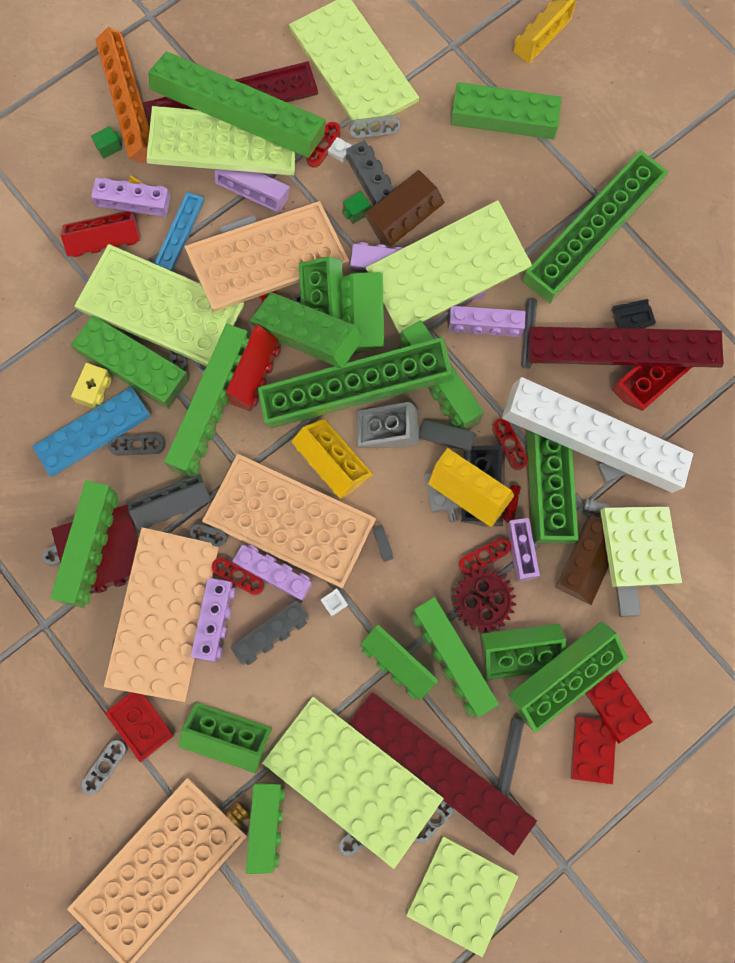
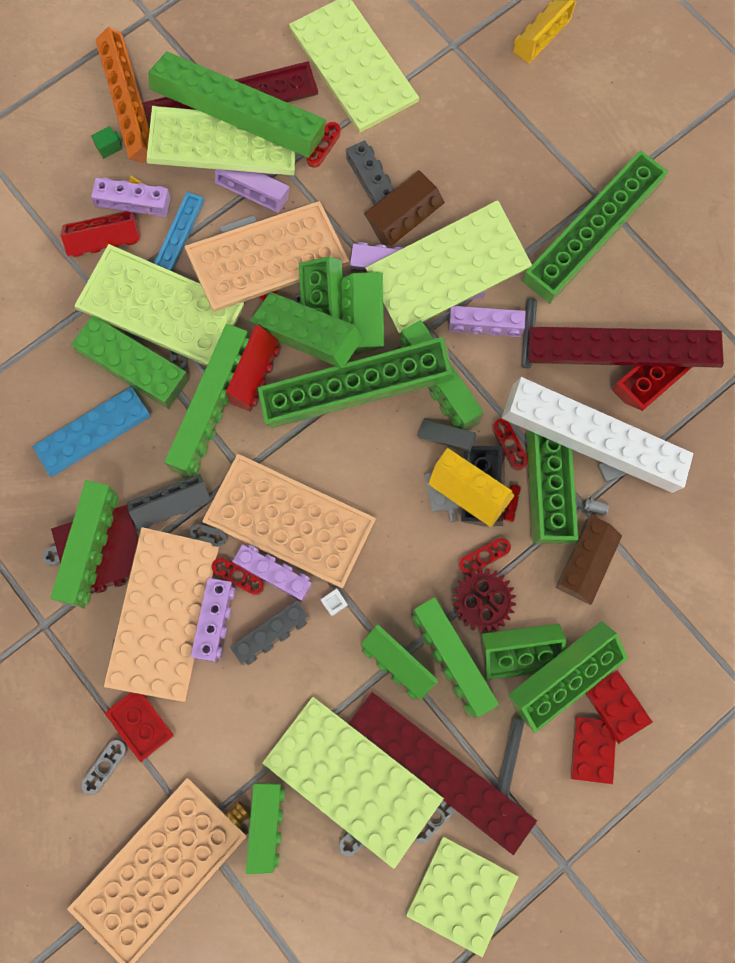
light yellow brick [71,363,112,409] -> none
dark grey beam [108,435,165,456] -> none
bright green slope [178,702,272,773] -> none
yellow slope [291,419,373,499] -> none
white plate [328,137,352,162] -> none
green brick [342,191,371,224] -> none
light grey beam [349,115,401,138] -> none
light grey slope [357,402,419,447] -> none
dark grey beam [372,524,393,562] -> none
bright green brick [450,82,562,140] -> none
lavender brick [506,518,540,582] -> none
yellowish green plate [600,507,682,587] -> none
black plate [611,299,656,329] -> none
light grey tile [616,586,641,617] -> none

